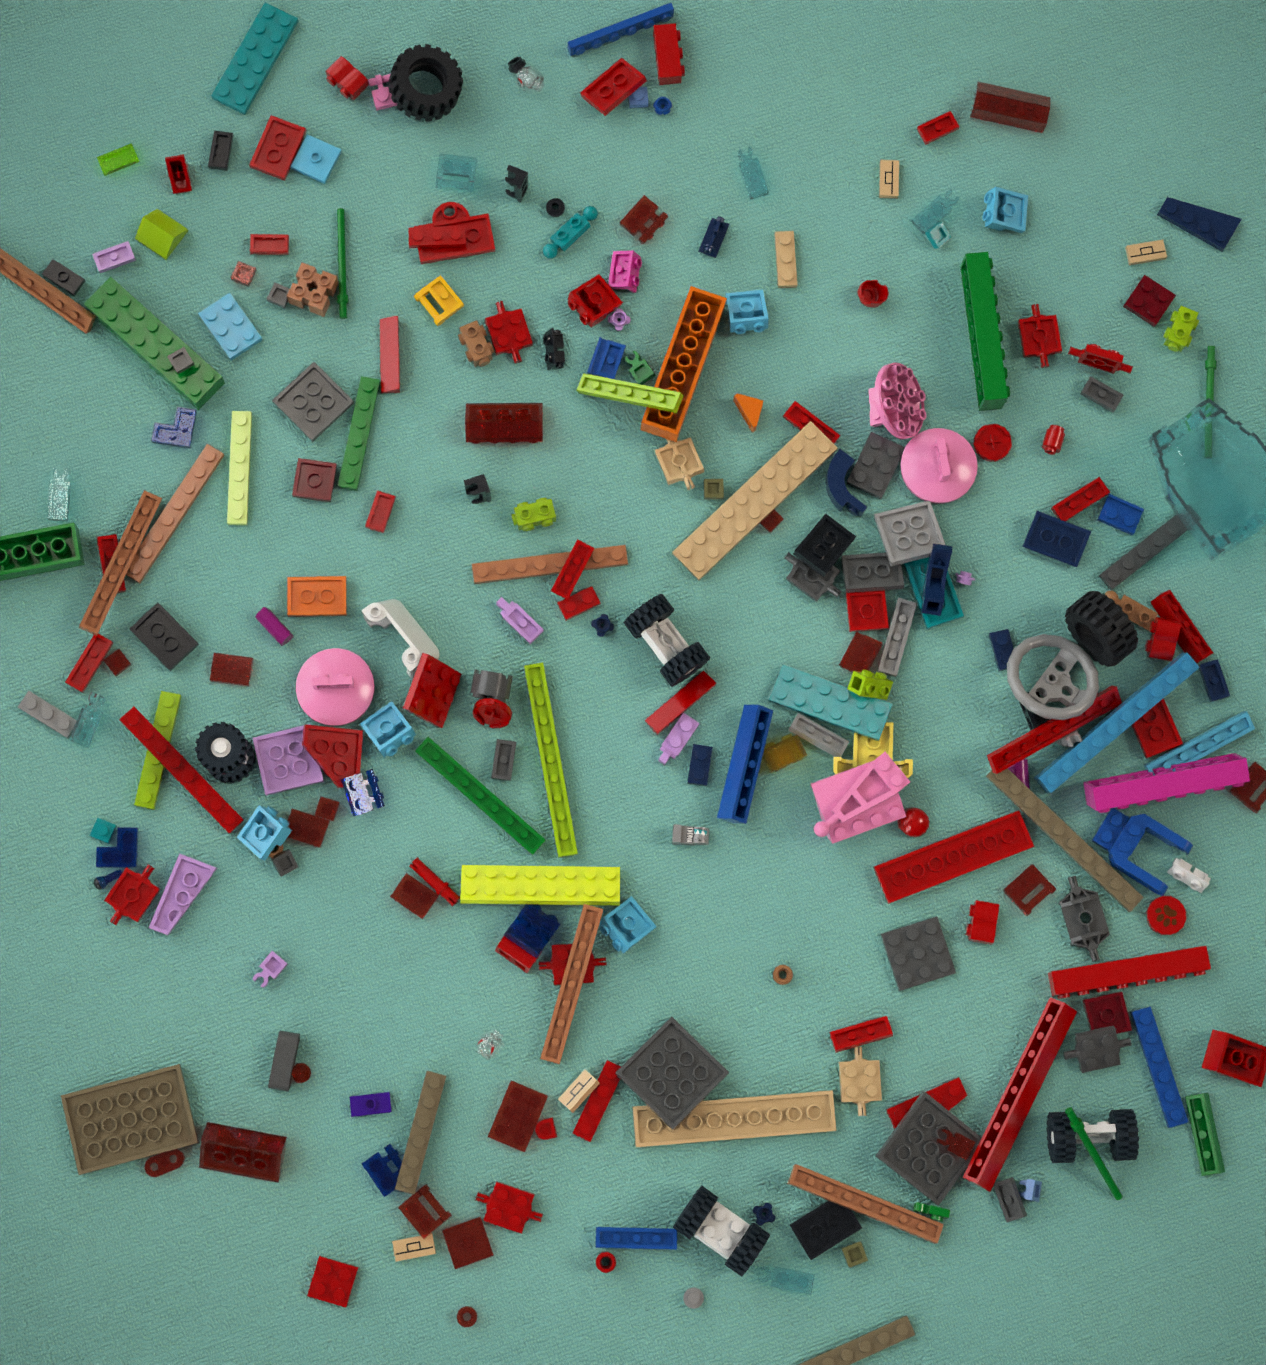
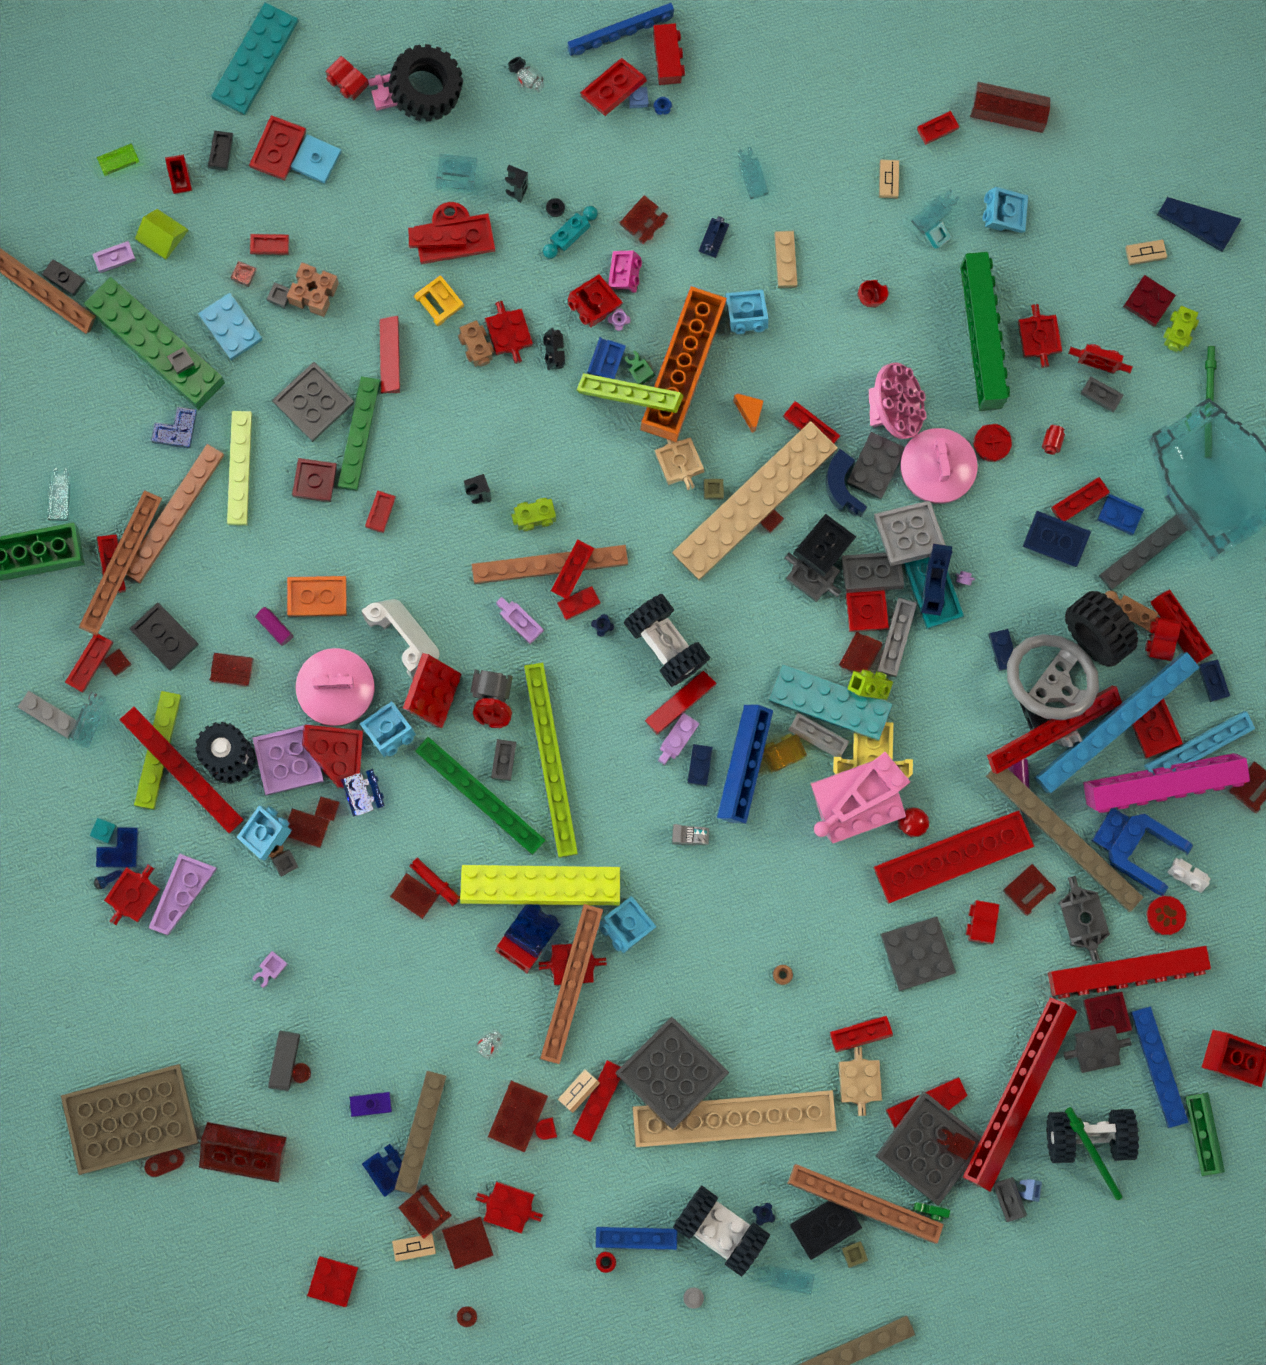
green bar [337,208,349,319] -> none
clear red slope [465,403,543,444] -> none

